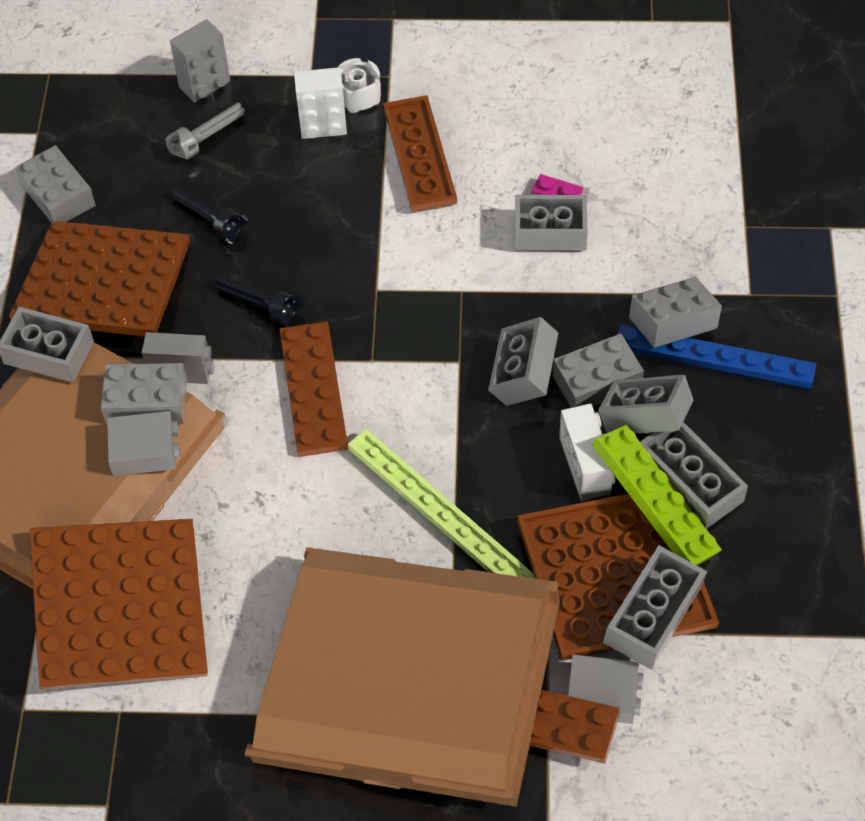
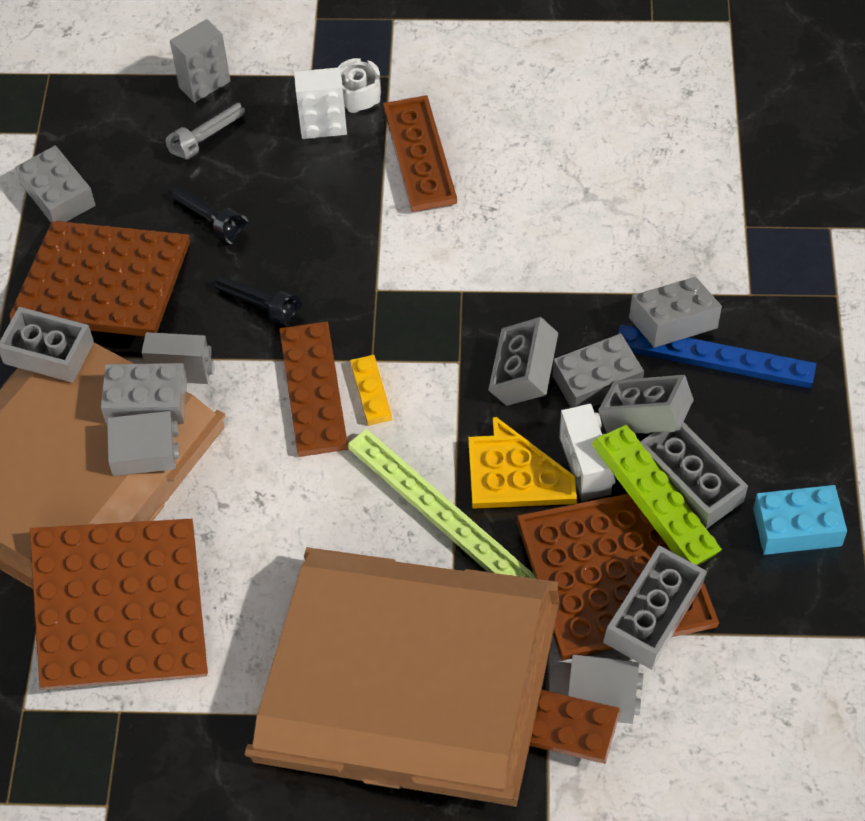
light grey brick [515,195,588,250] -> none
dark pink plate [531,174,584,195] -> none
none -> yellow plate [350,355,392,426]
none -> yellow wing [469,417,577,509]
none -> medium azure brick [753,485,847,555]

